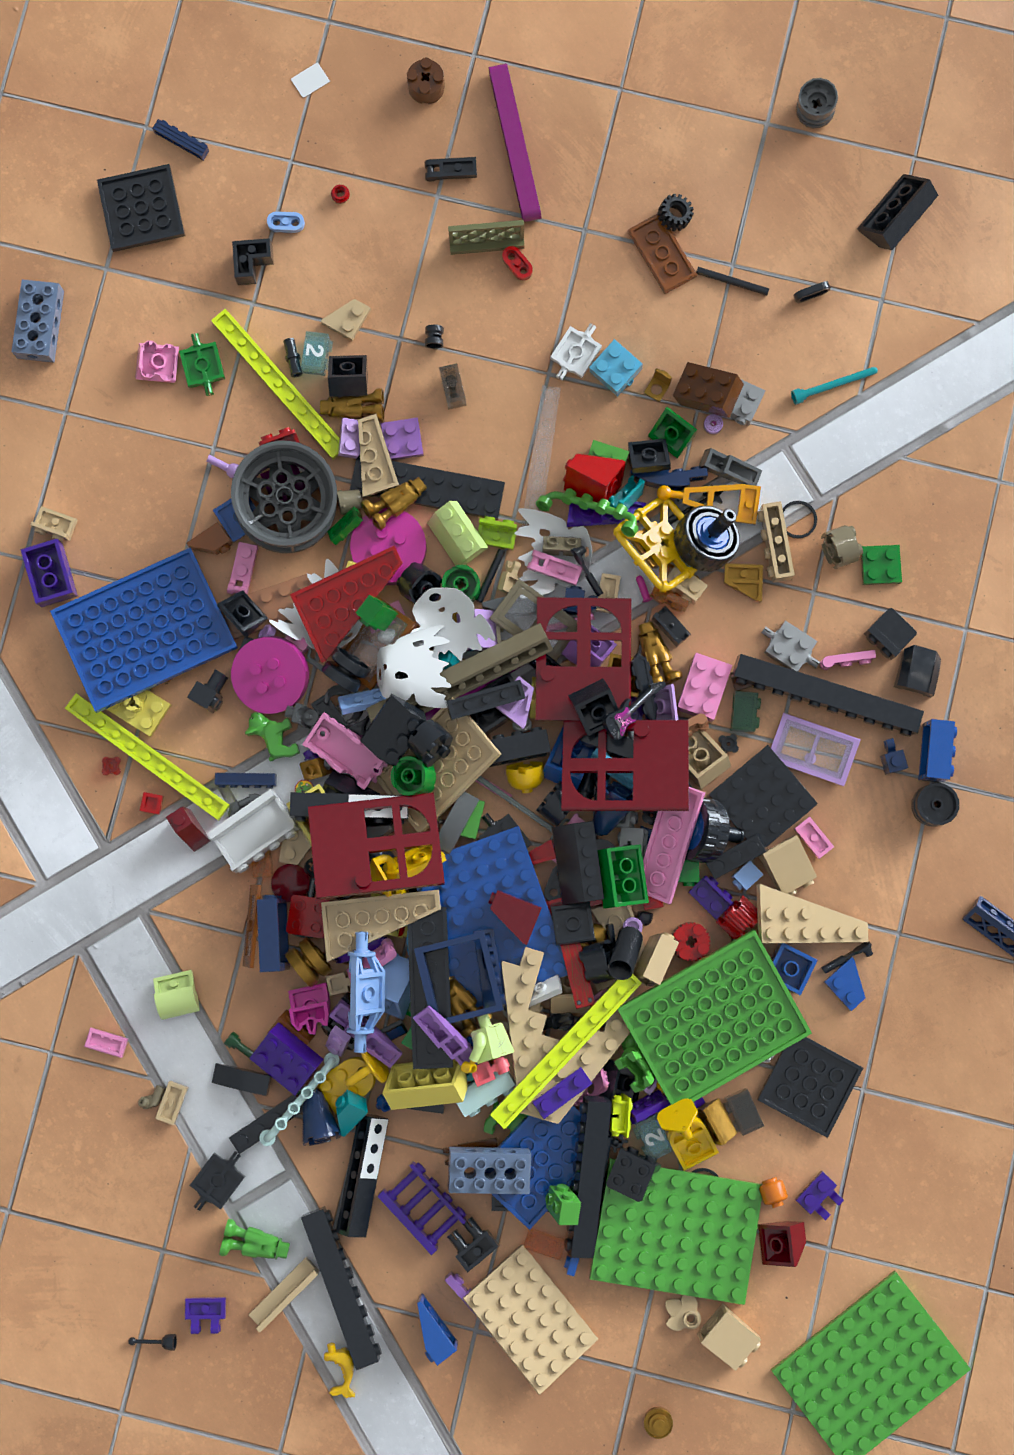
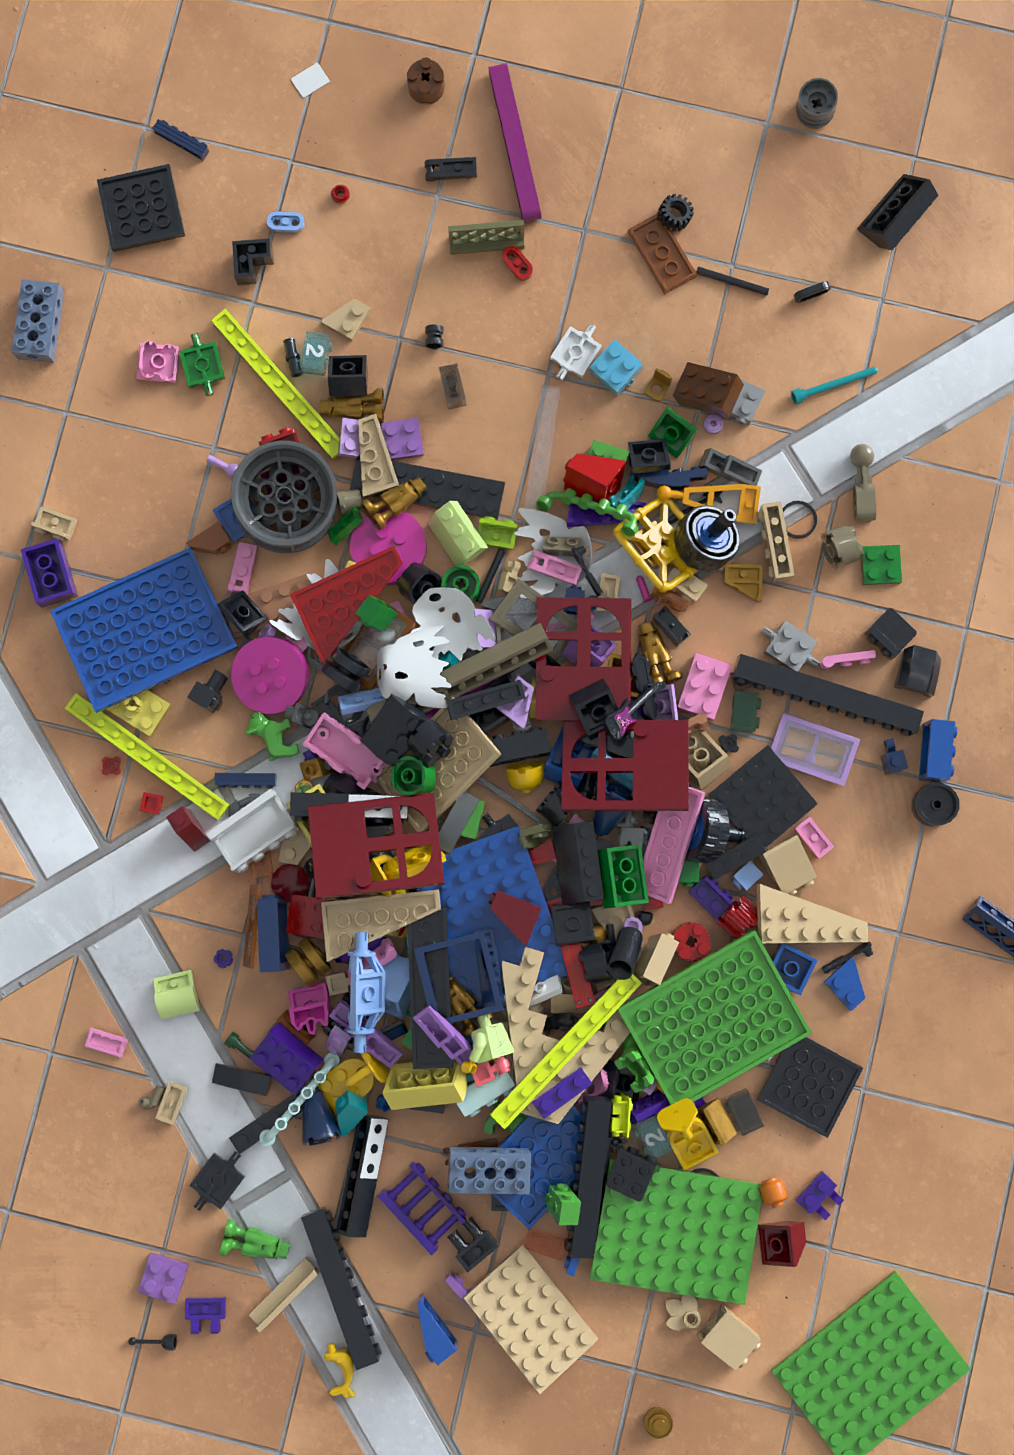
none -> medium lavender plate [138,1252,189,1304]
none -> dark purple plate [214,949,233,968]
none -> olive bracket [519,823,555,849]
none -> dark tan beam [850,444,876,521]

